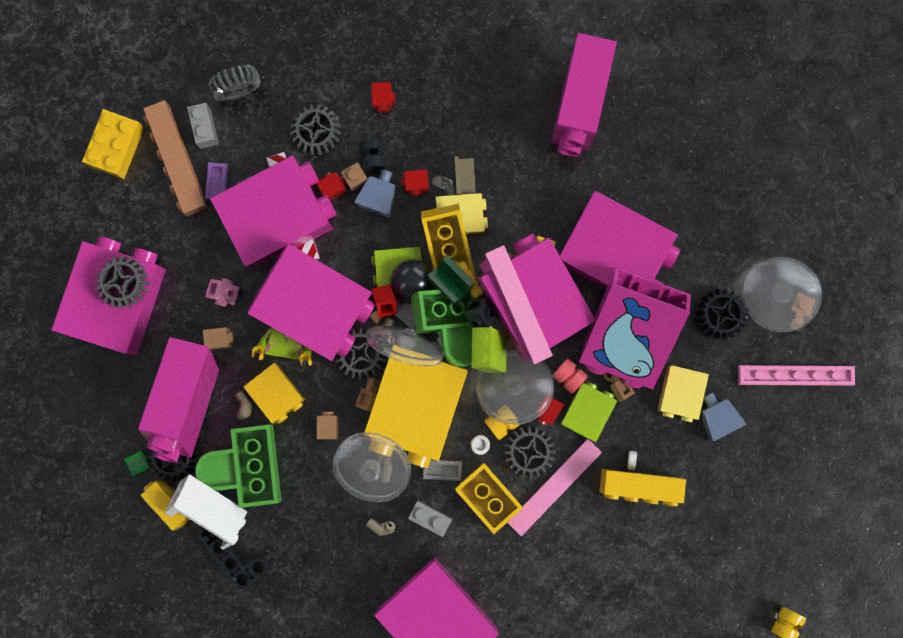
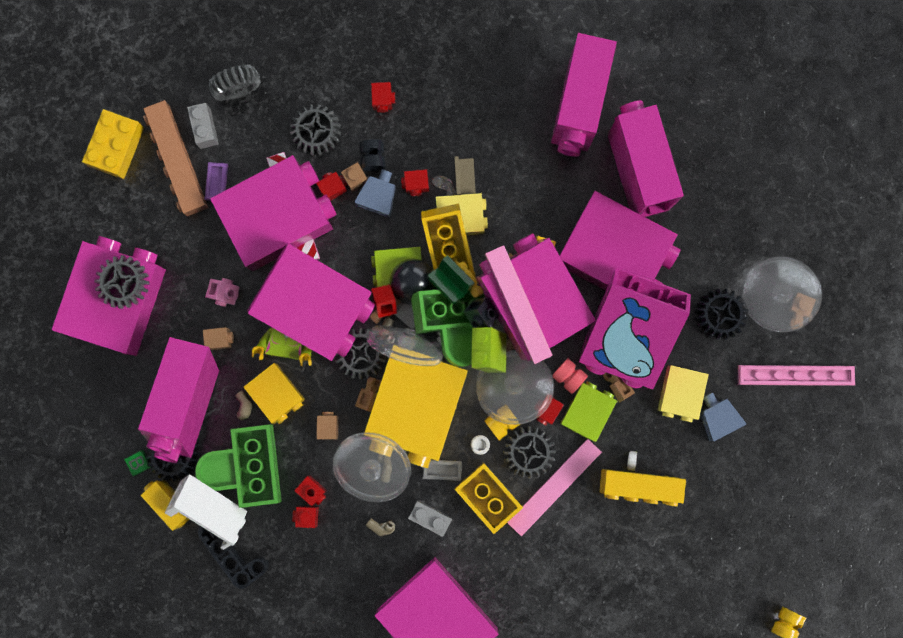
none -> red brick [292,506,319,528]
none -> red brick [295,475,327,506]
none -> dark pink brick [608,100,684,217]

